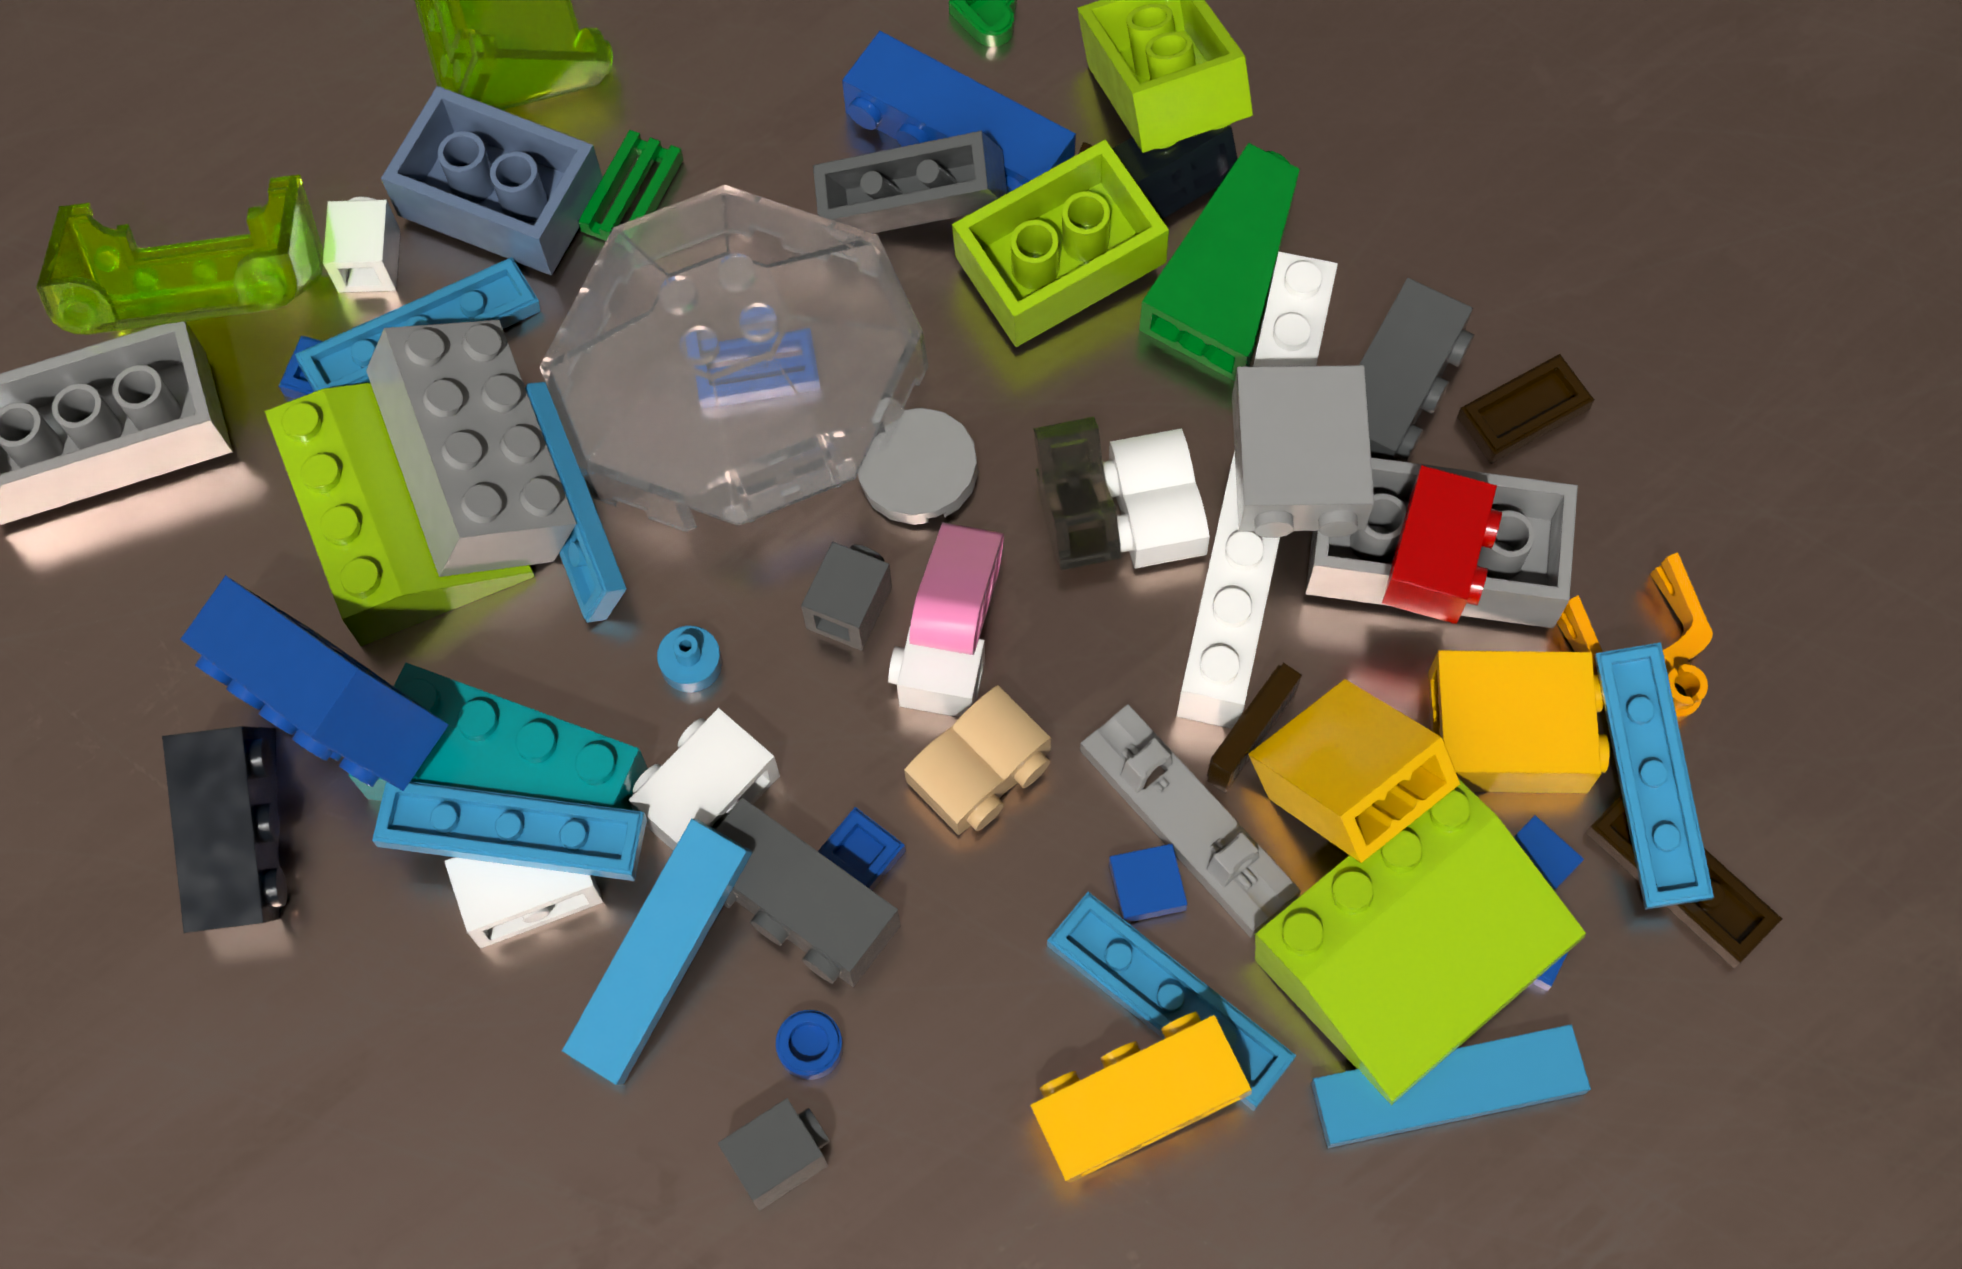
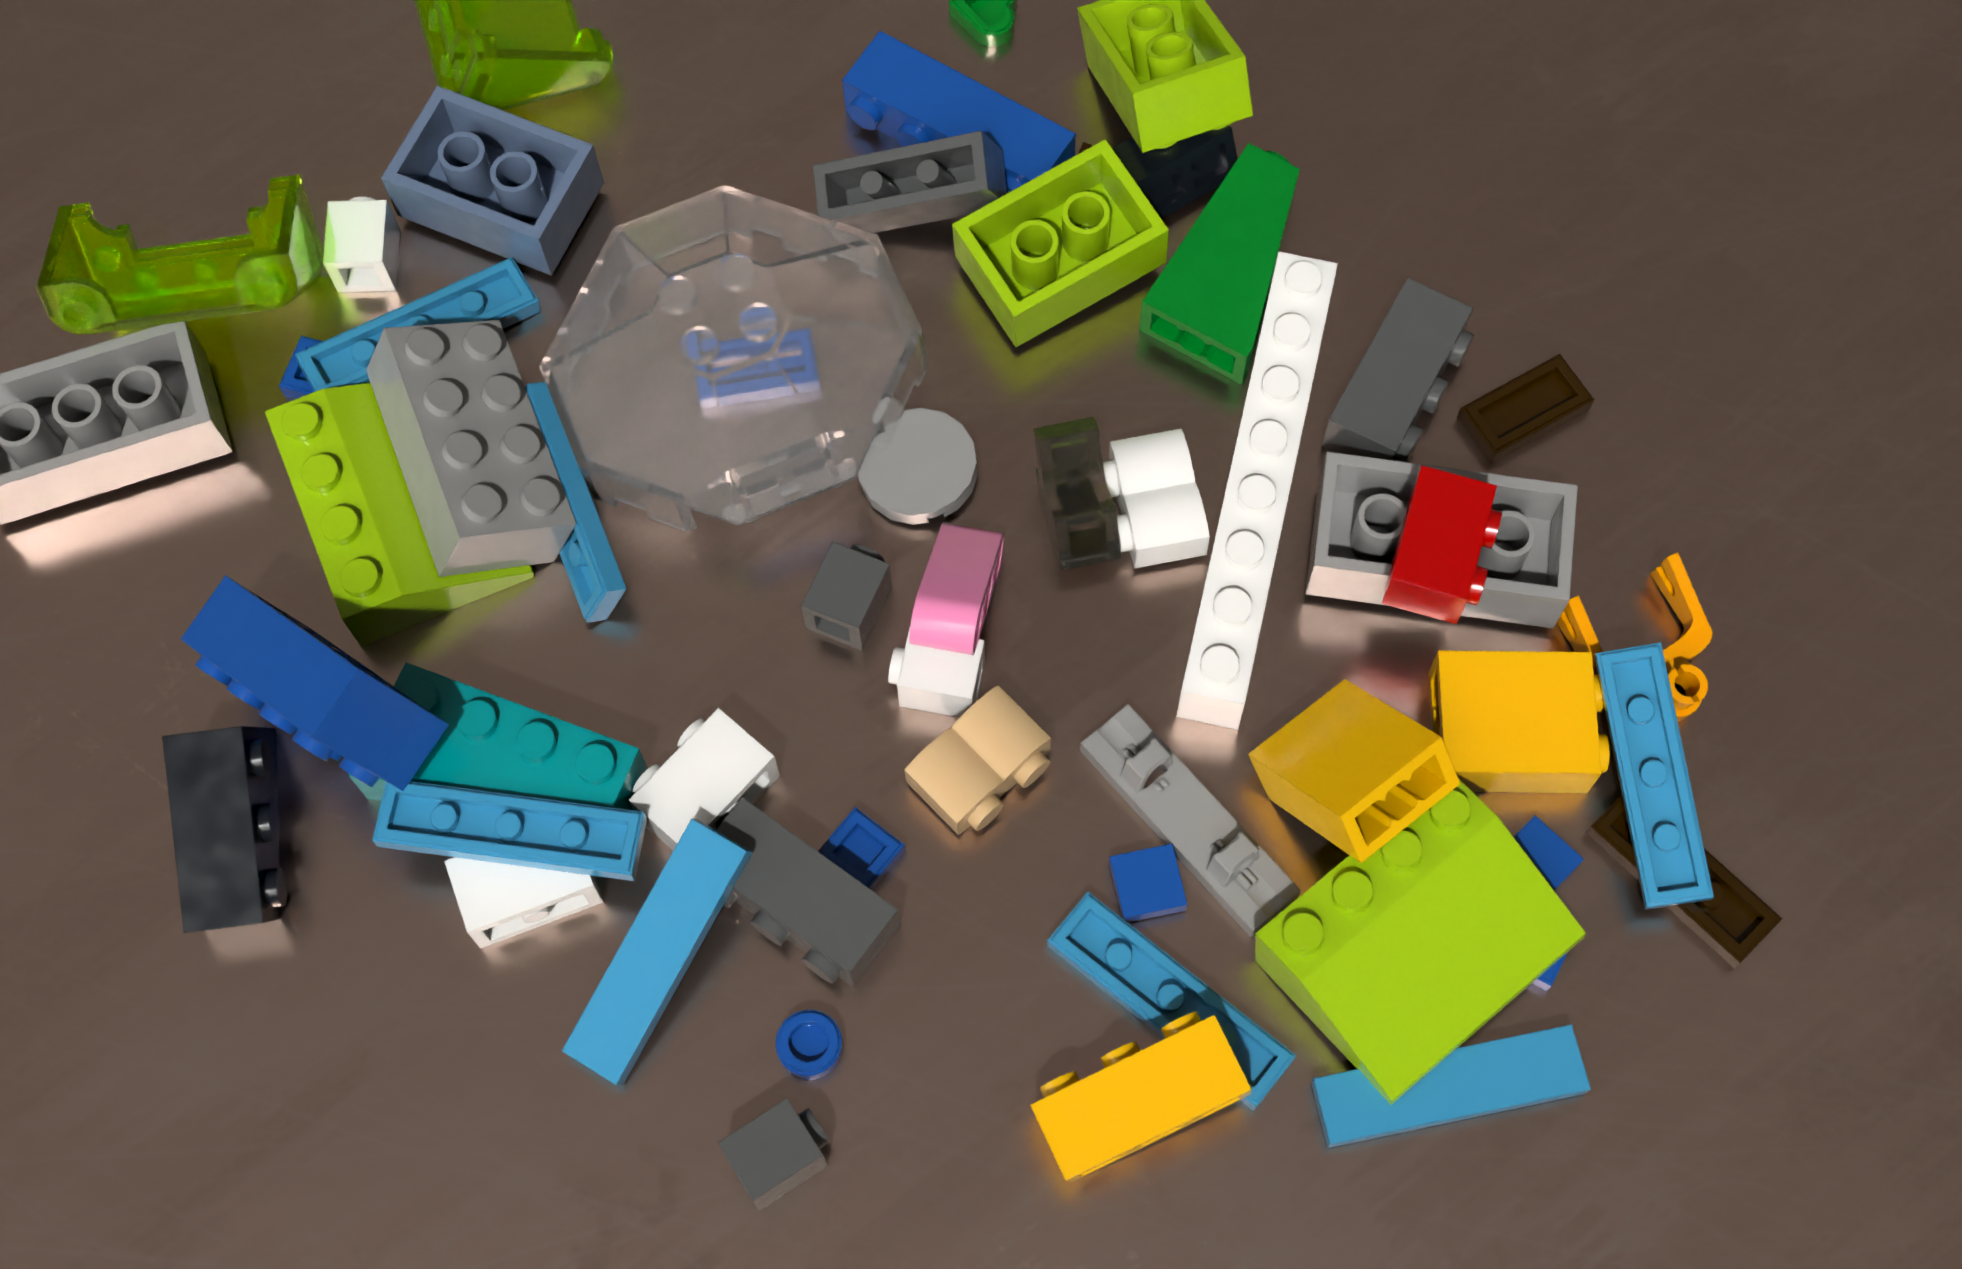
green tile [578,129,684,251] -> none
dark azure tile [657,626,722,693] -> none
dark brown tile [1207,662,1302,793] -> none
light grey brick [1232,365,1374,538] -> none

